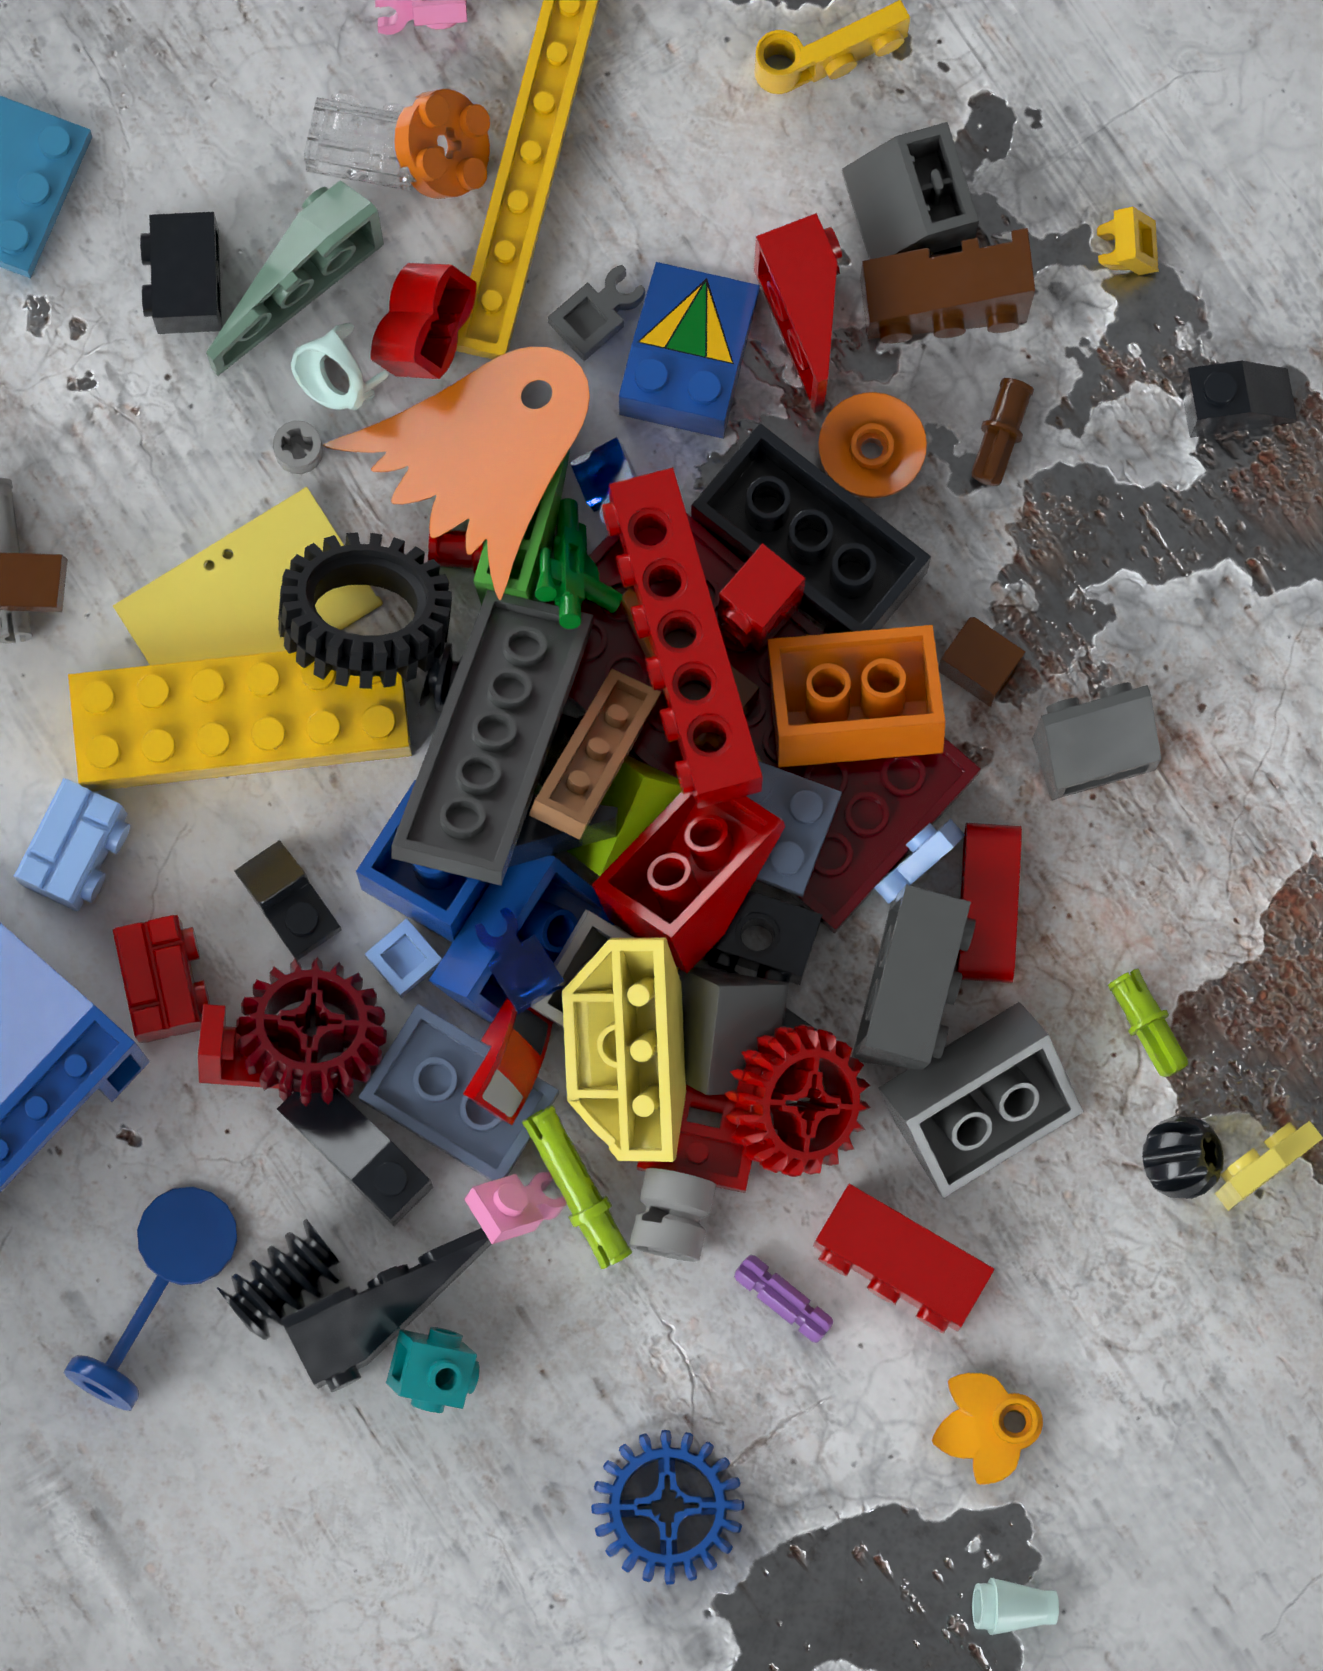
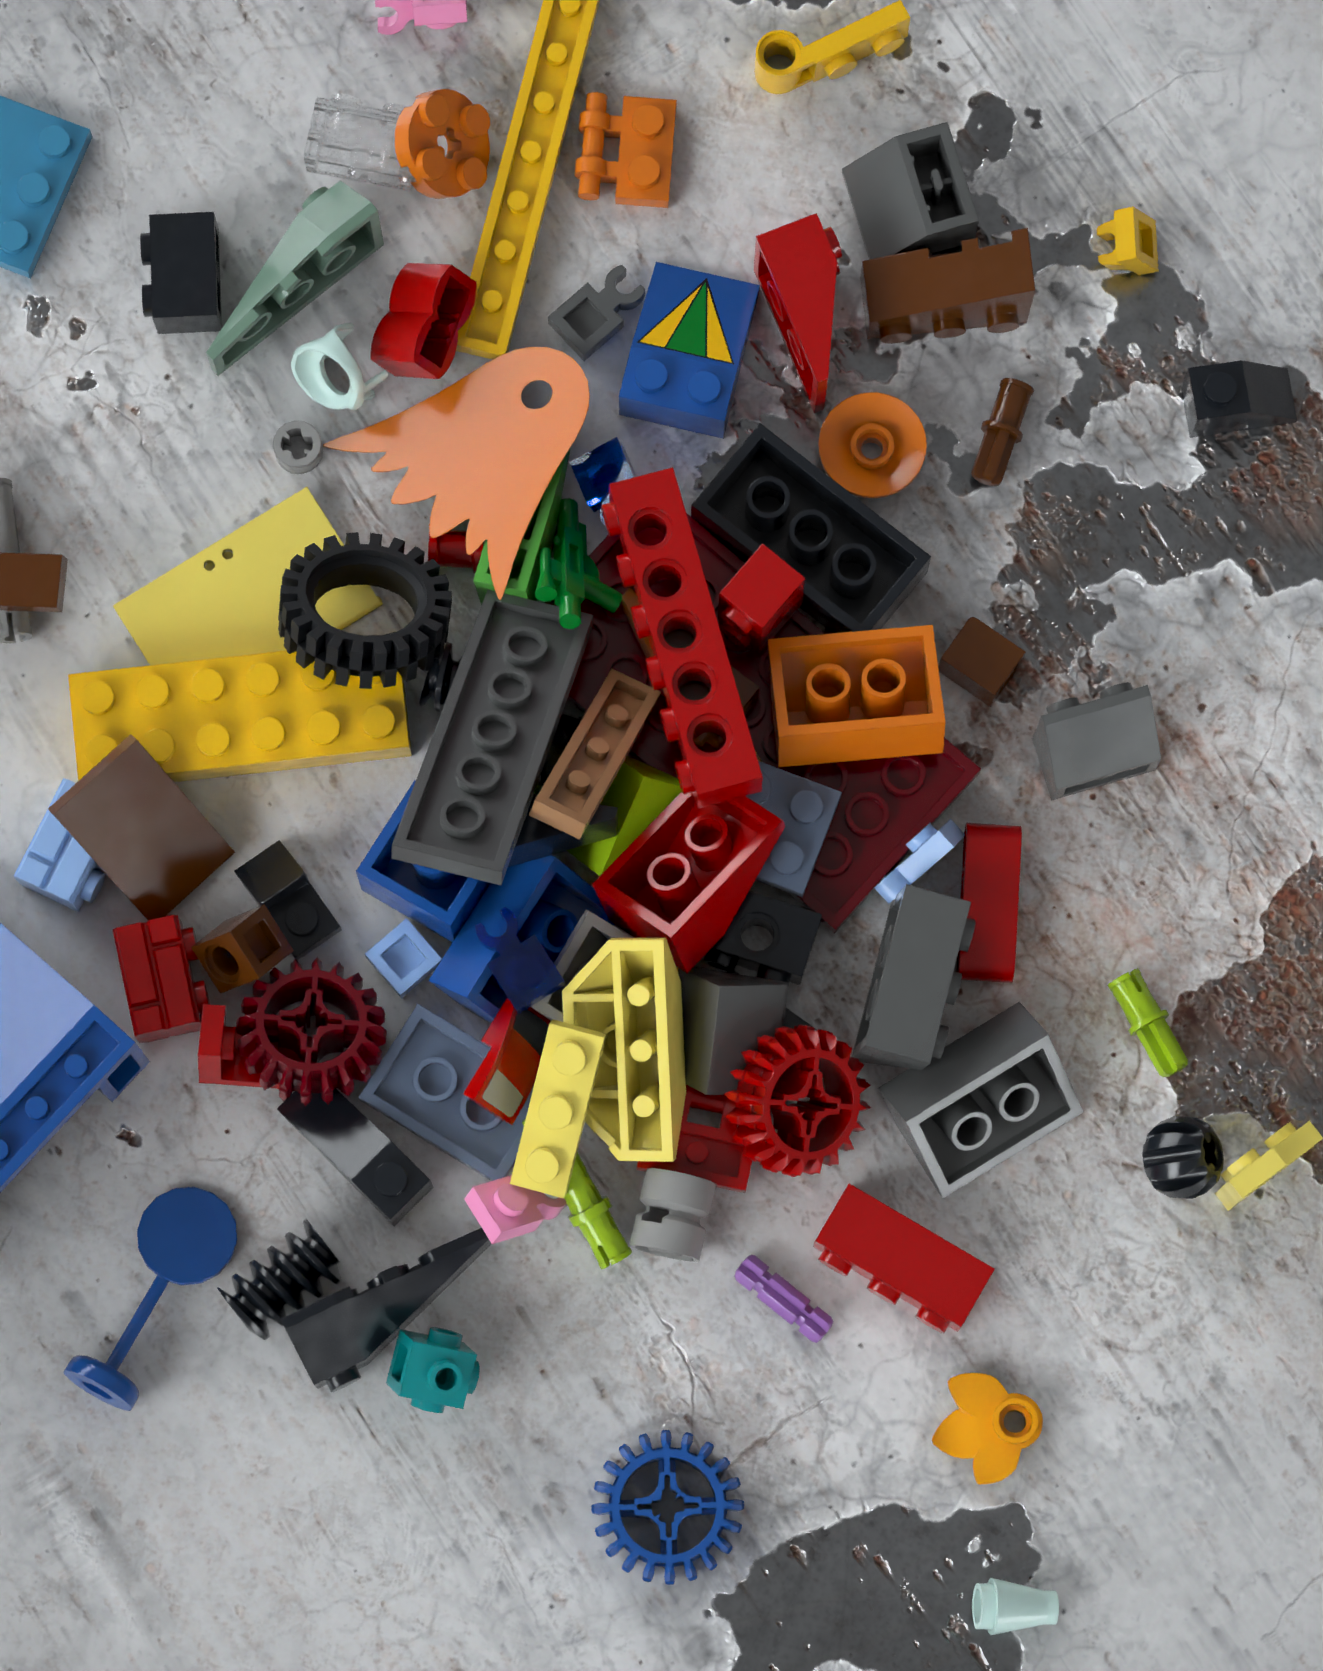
none -> reddish brown tile [48,734,235,920]
none -> reddish brown brick [191,904,294,994]
none -> light yellow plate [510,1019,607,1199]
none -> orange plate [574,92,677,208]

